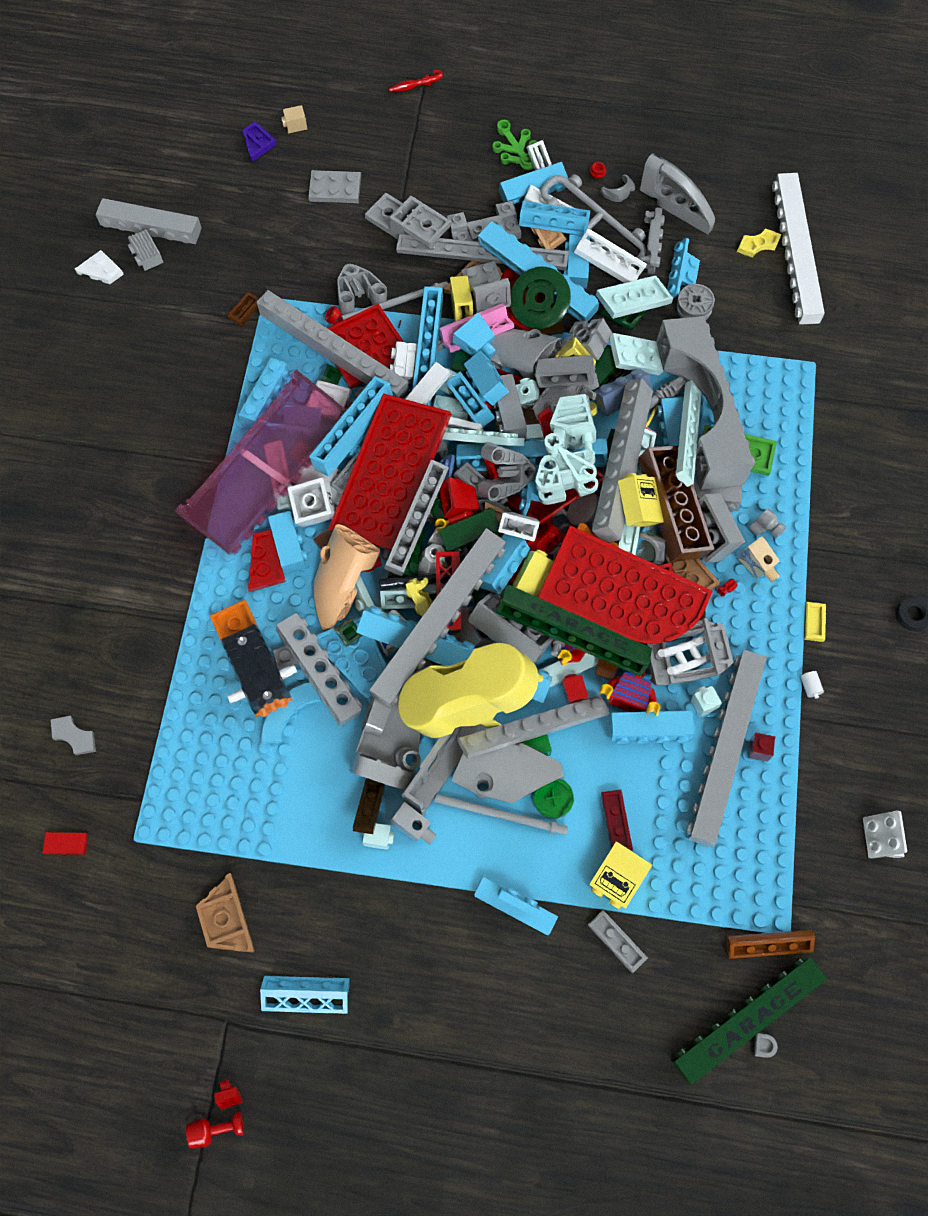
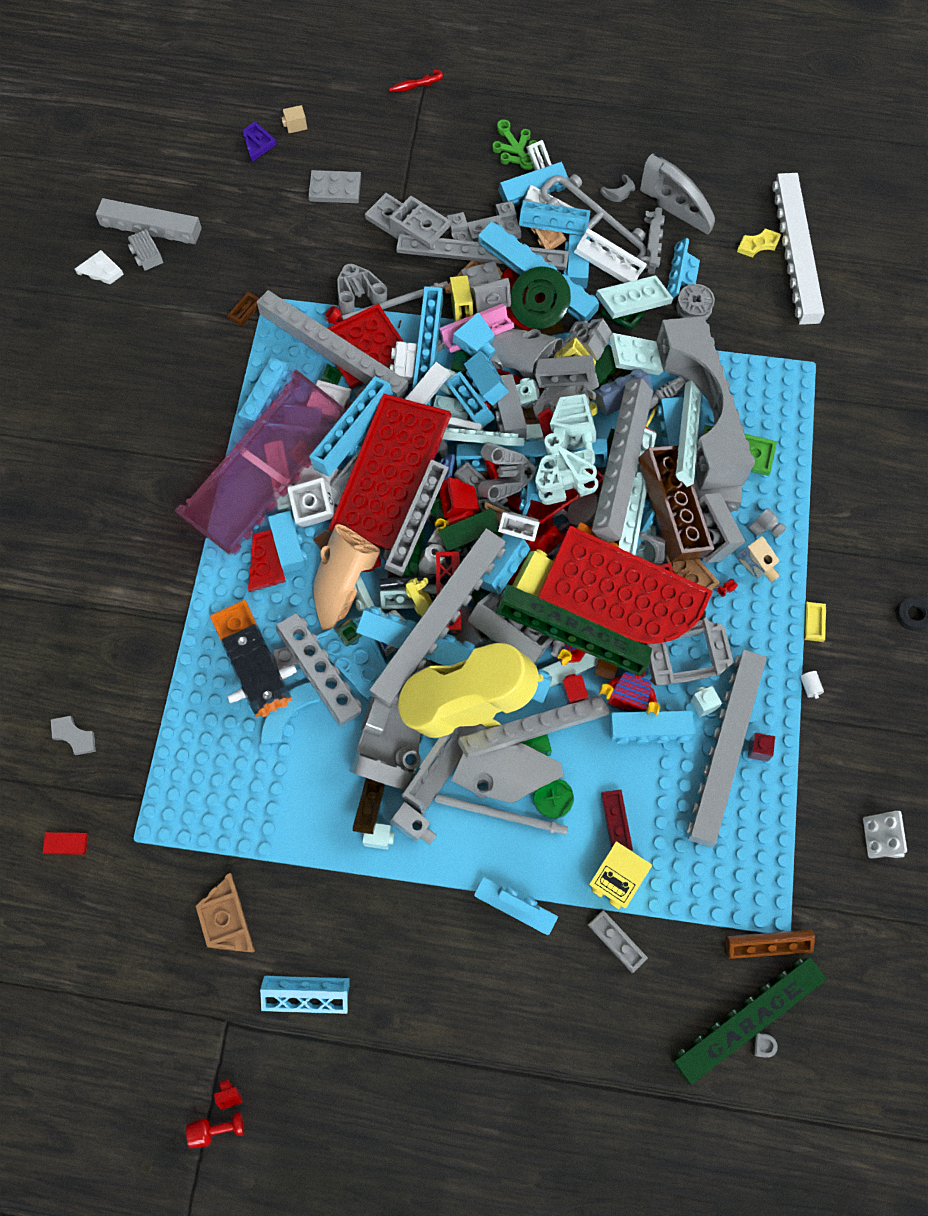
red plate [590,162,606,178] -> none
light yellow brick [618,473,664,527] -> none
white piece [658,635,711,675] -> none

